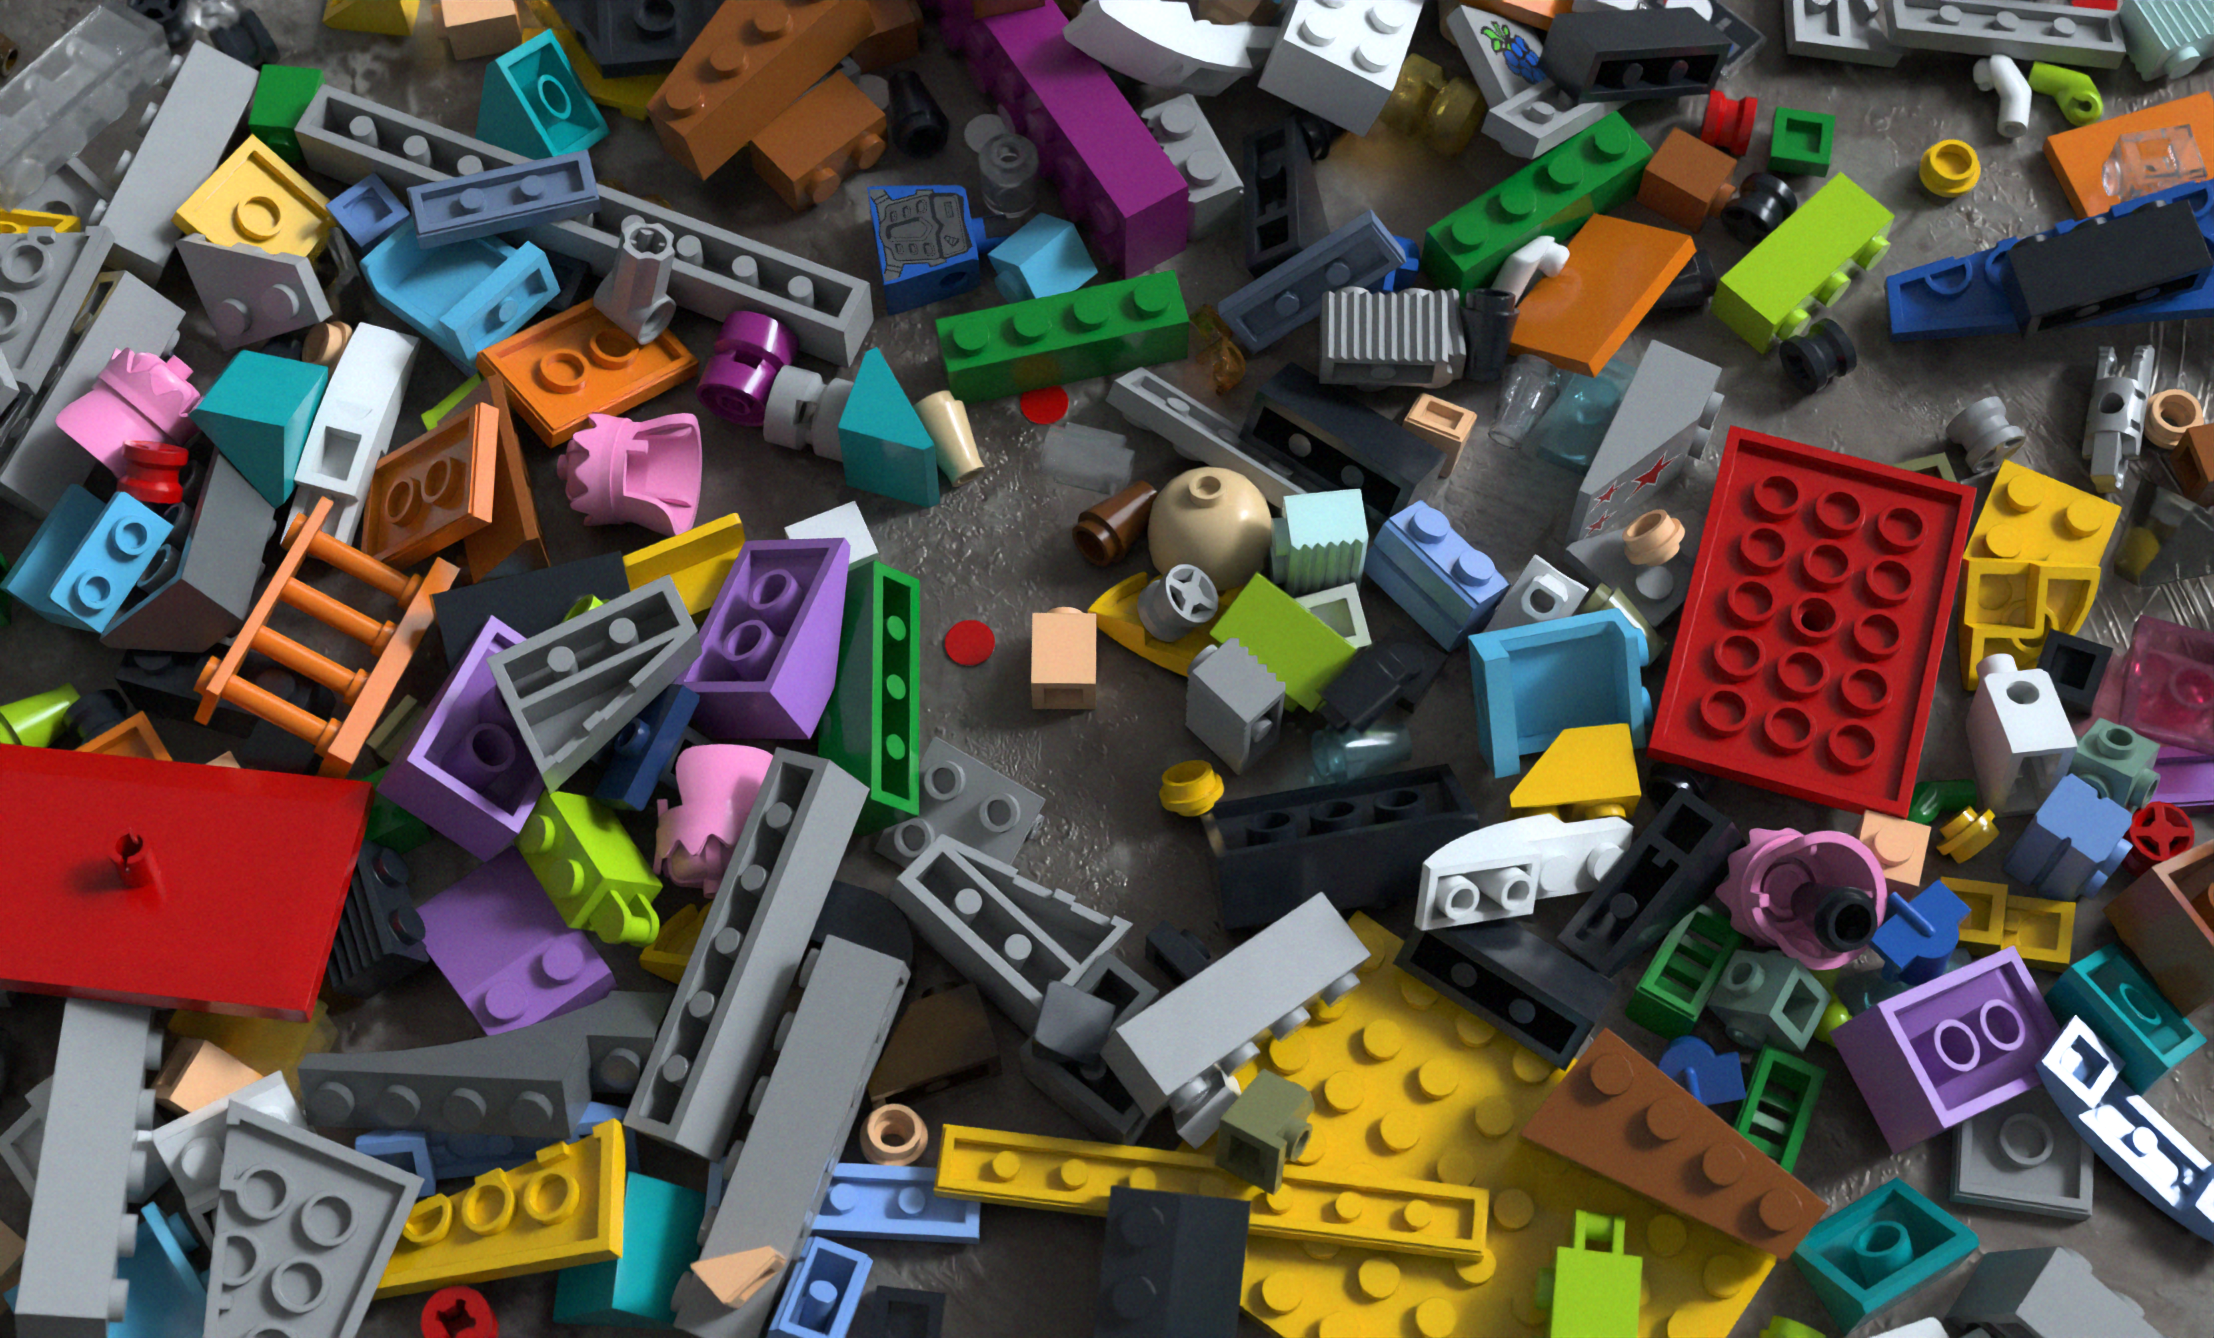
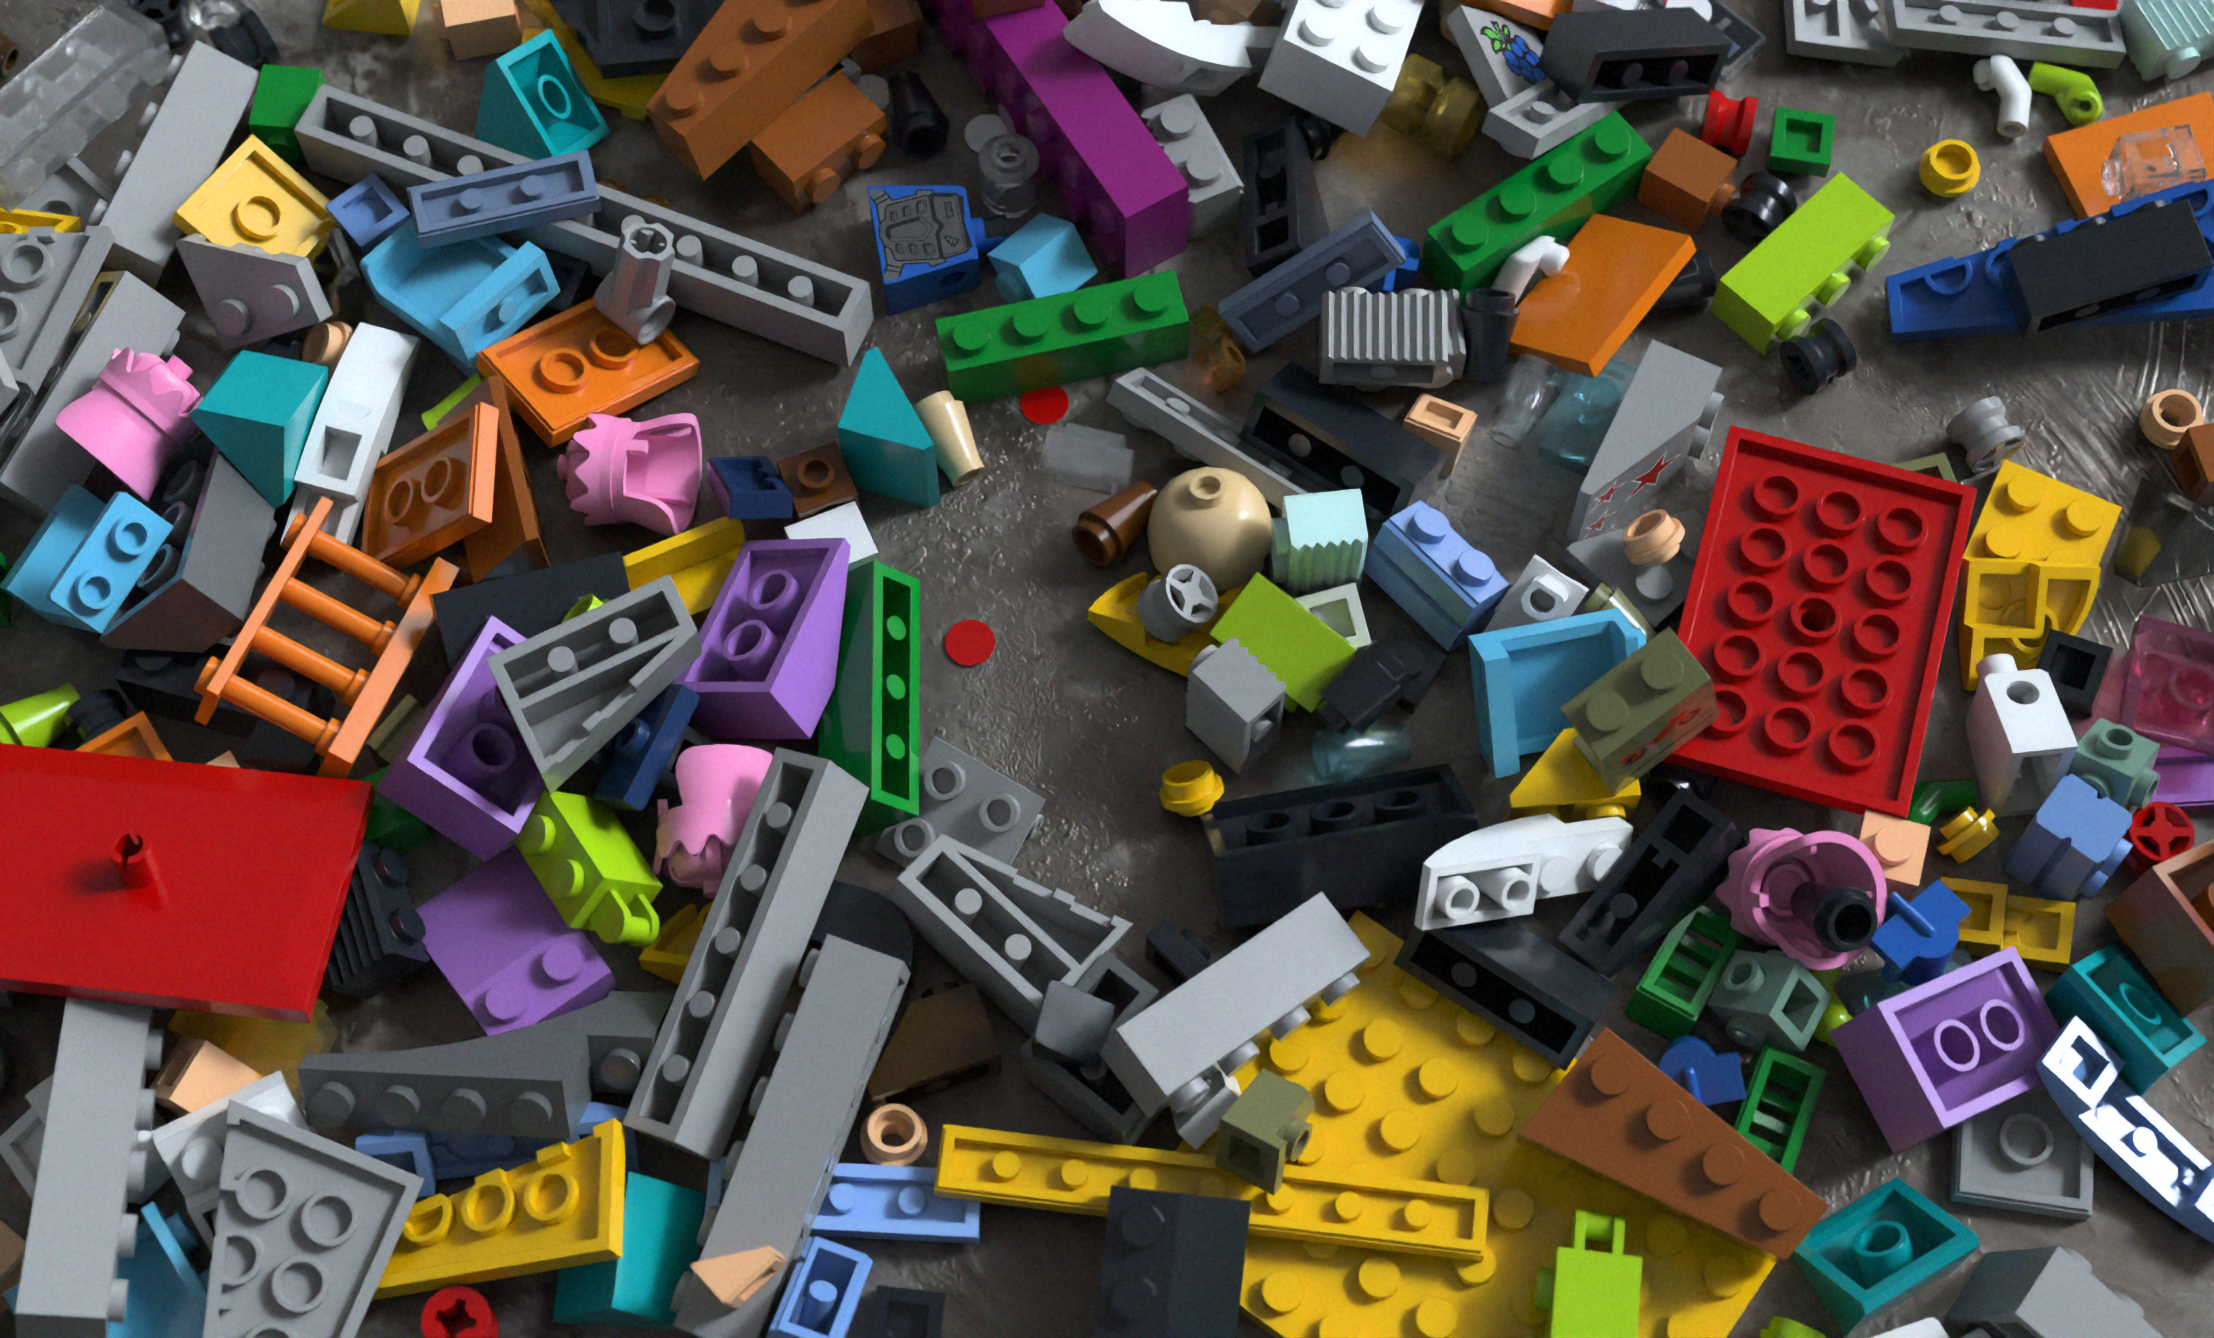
red wheel [116,440,189,504] -> none
magenta wheel [695,311,800,427] -> none
light grey wheel [763,365,854,462] -> none
light nougat brick [1031,607,1097,709] -> none
light grey hinge [2082,346,2155,493] -> none
none -> dark blue plate [706,456,793,520]
none -> reddish brown brick [776,441,861,524]
none -> olive panel [1559,627,1720,796]

